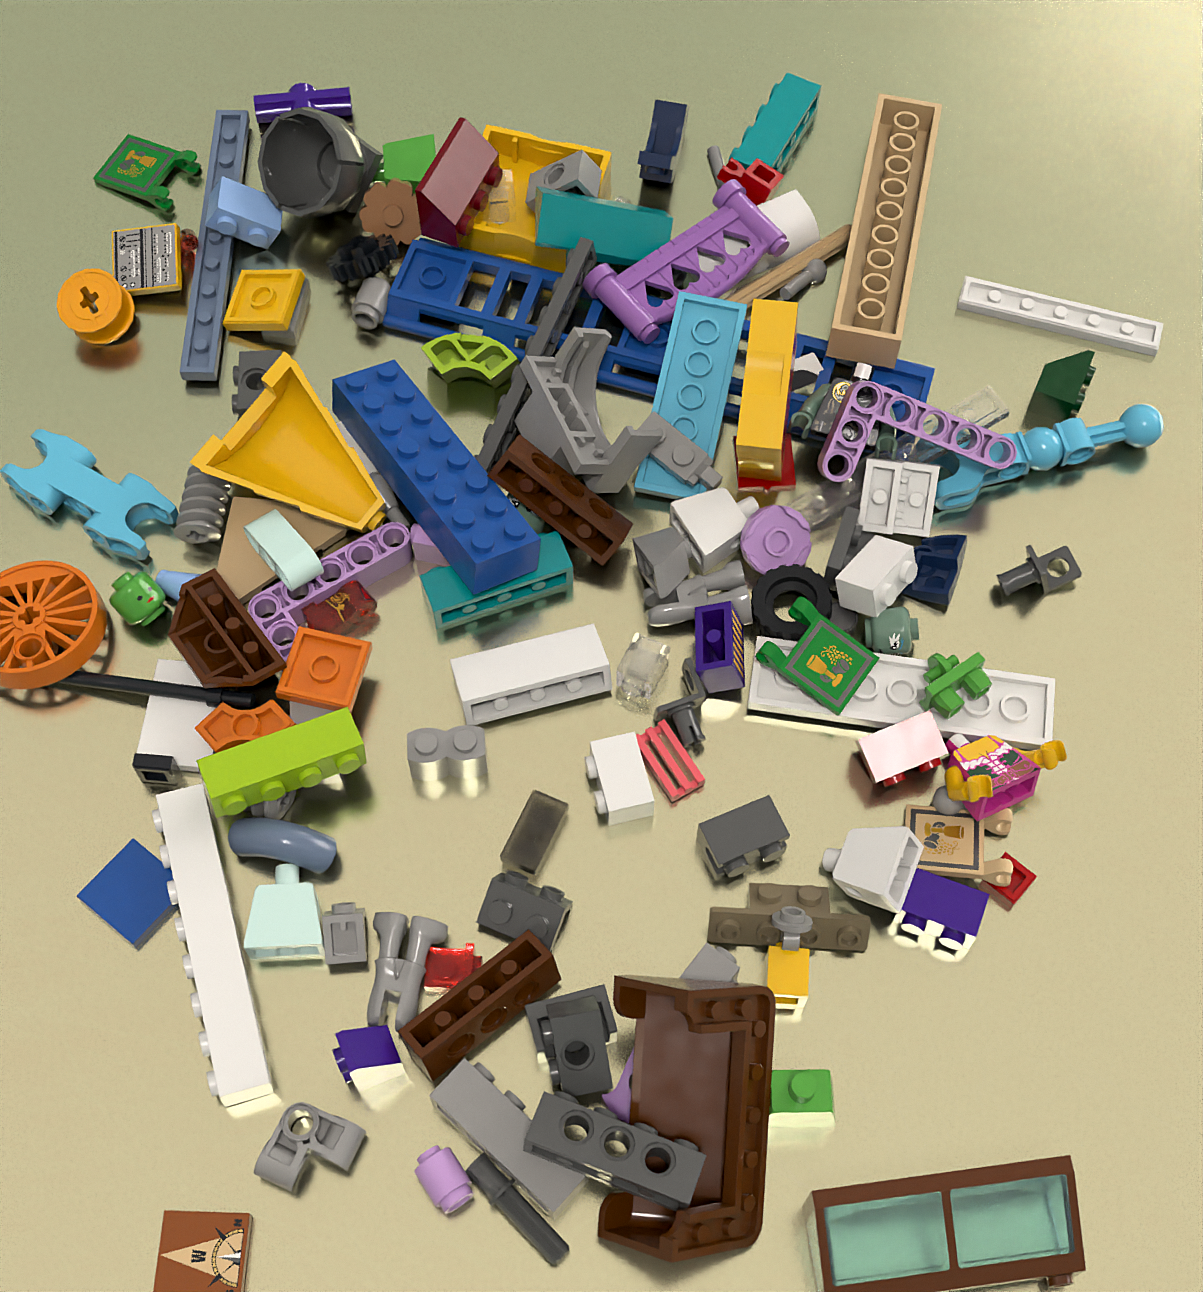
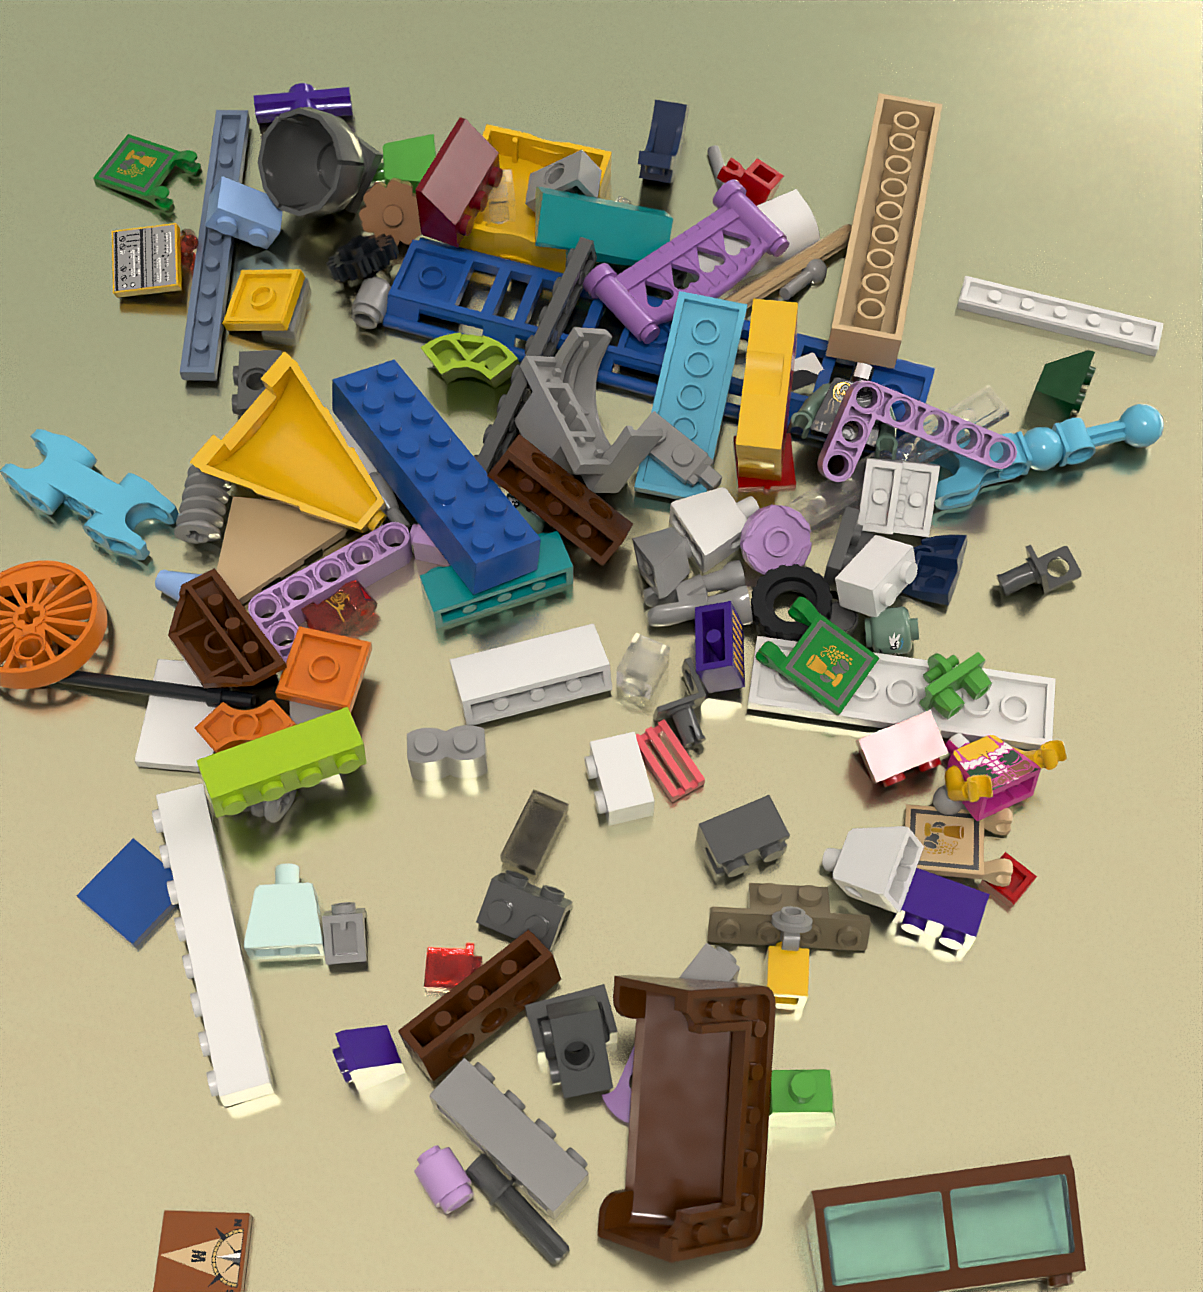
light orange piece [56,269,135,344] -> none
bright green head [109,571,166,627] -> none
black tile [132,753,181,785] -> none
sand blue cylinder [228,817,337,874] -> none
light aqua beam [243,509,324,591] -> none
light grey piece [254,1102,366,1192] -> none
light grey piece [367,912,448,1032] -> none
dark grey brick [523,1091,707,1212] -> none
teal brick [728,72,821,172] -> none

